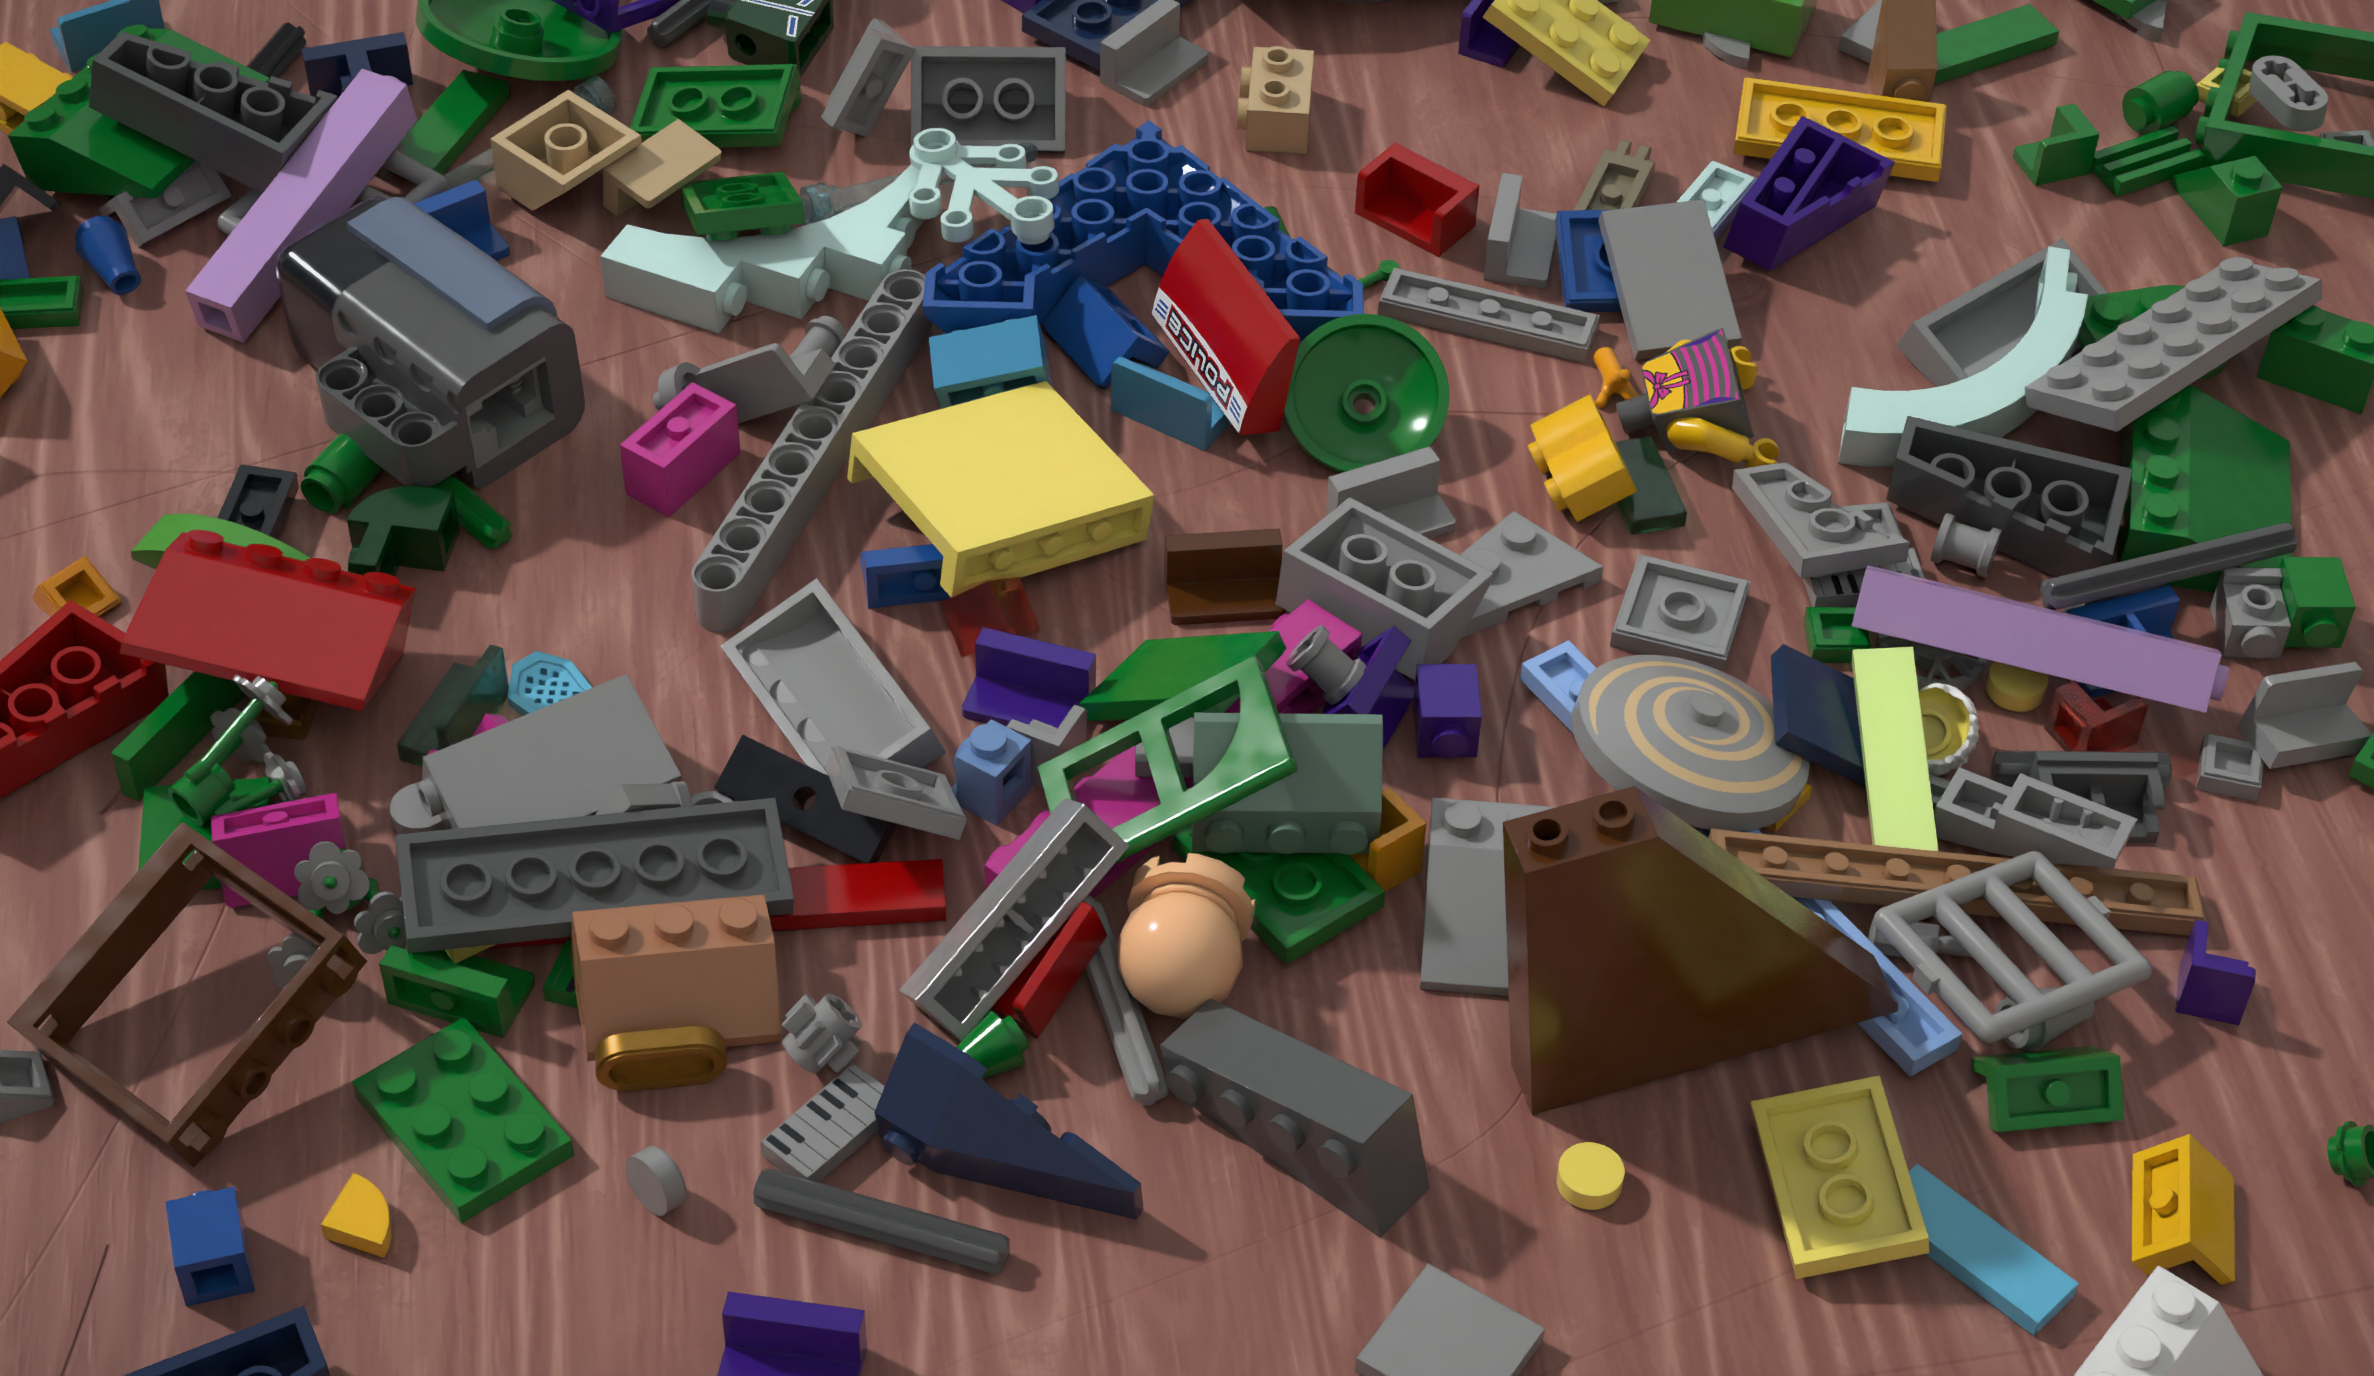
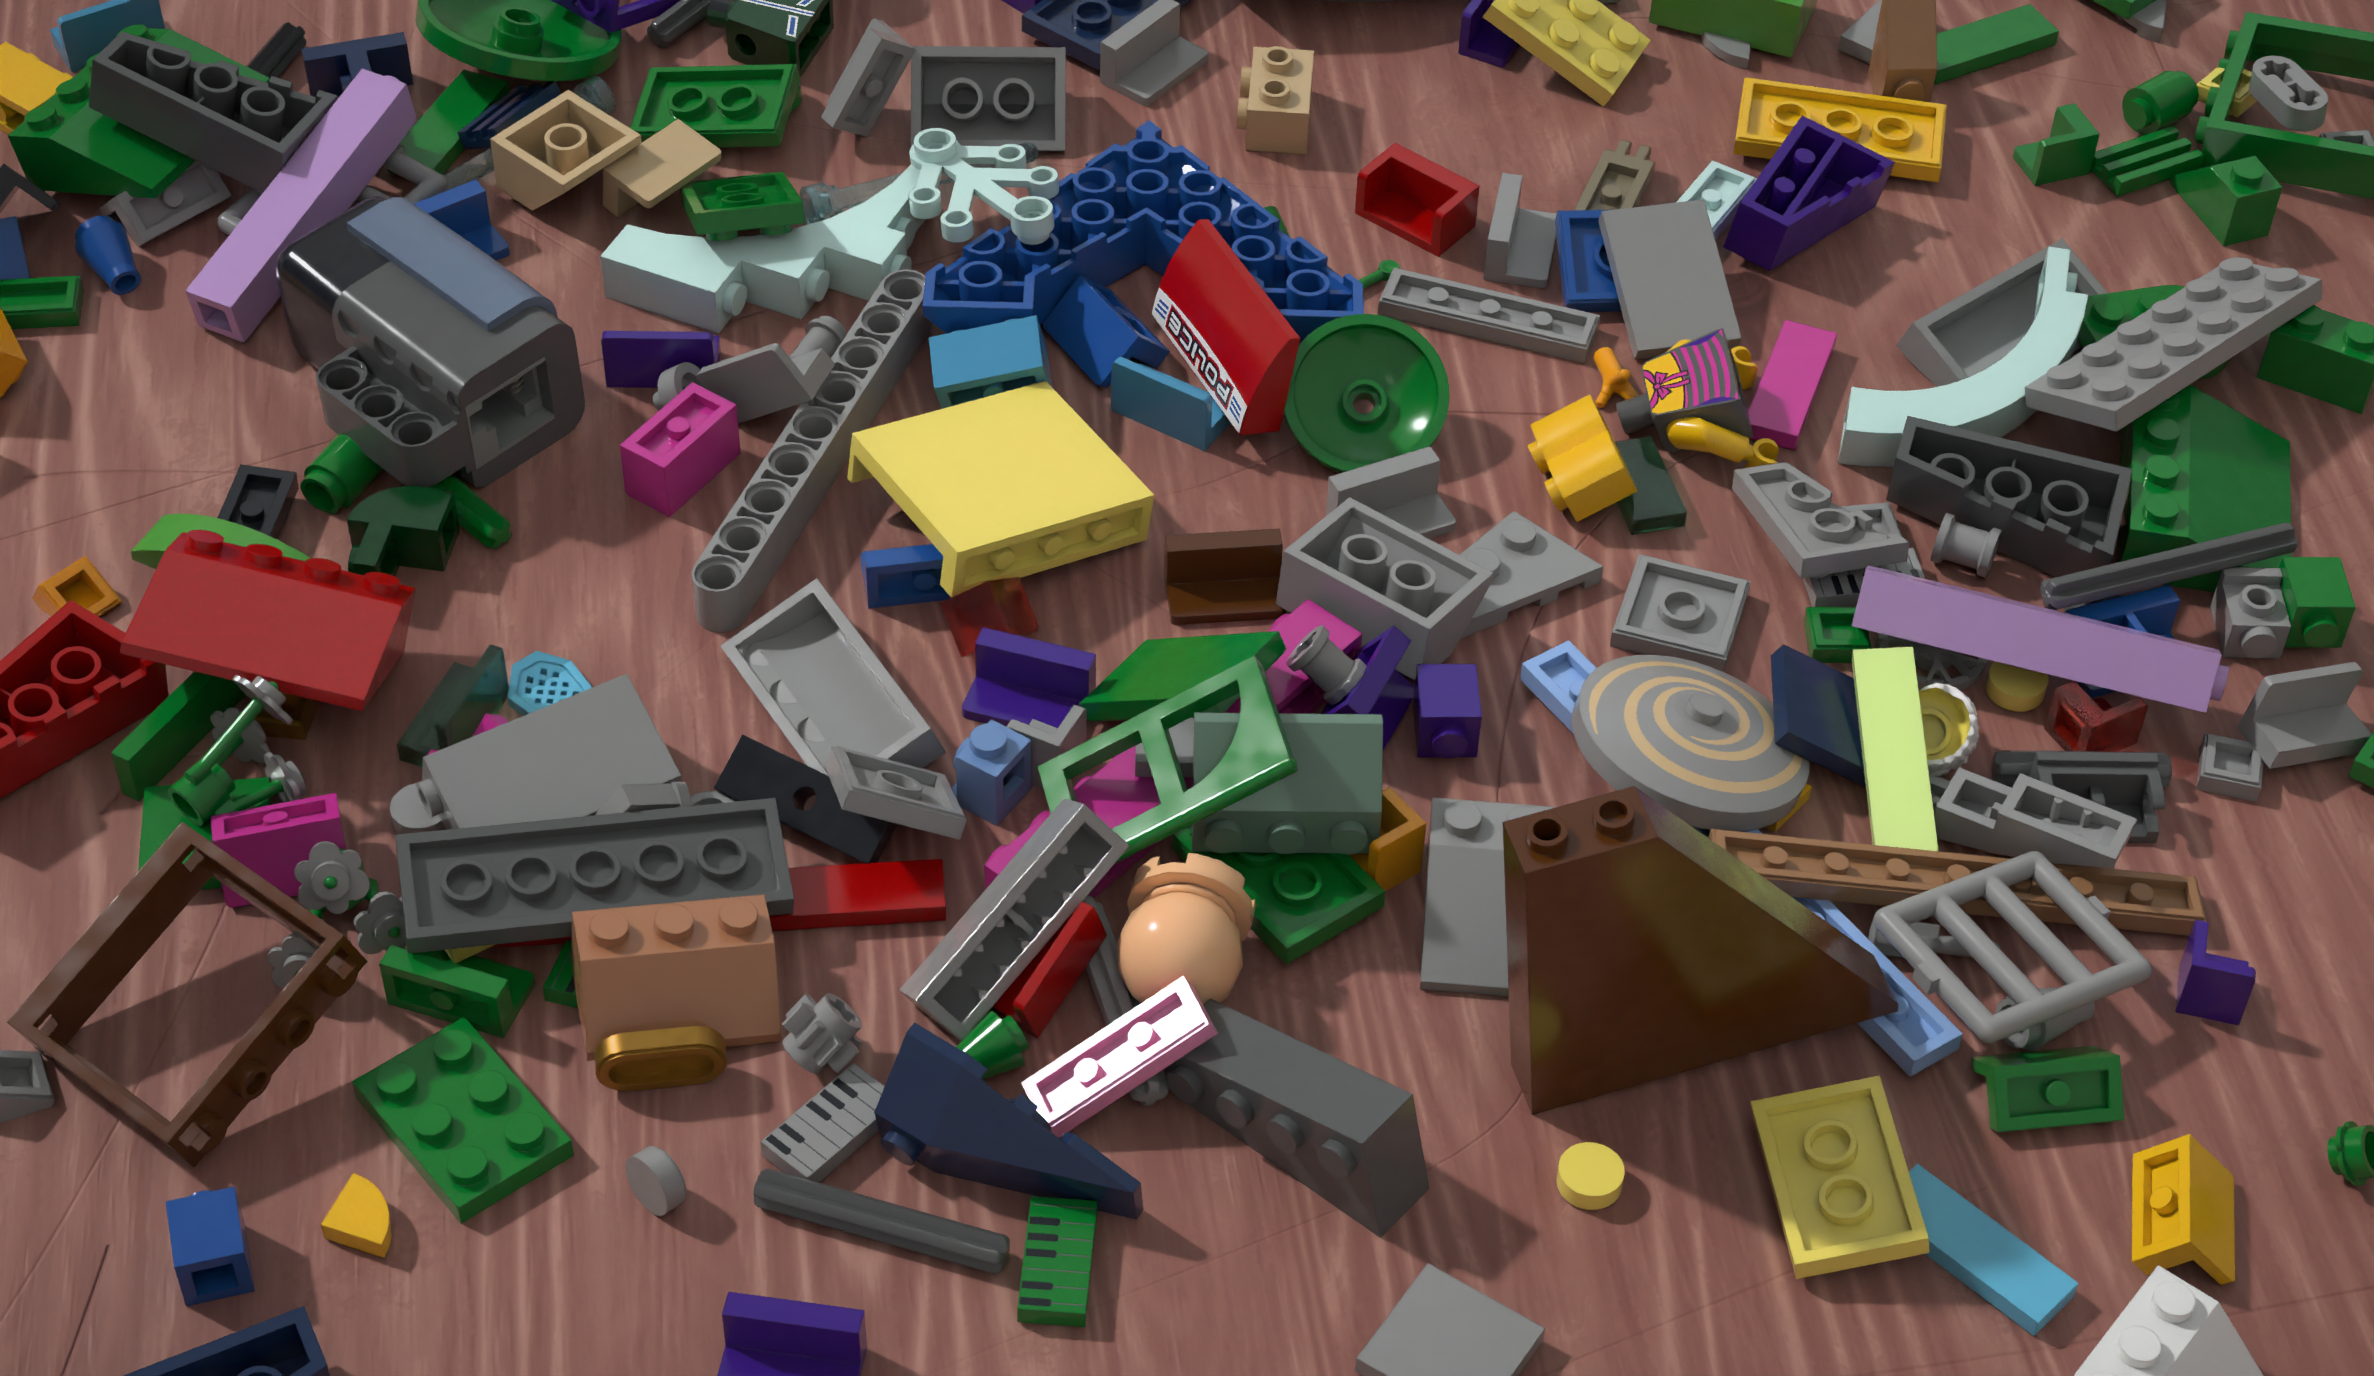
none -> dark blue tile [457,81,561,149]
none -> dark purple panel [601,331,721,388]
none -> green tile [1017,1196,1098,1327]
none -> tile [1022,976,1218,1138]
none -> dark pink tile [1748,320,1838,450]

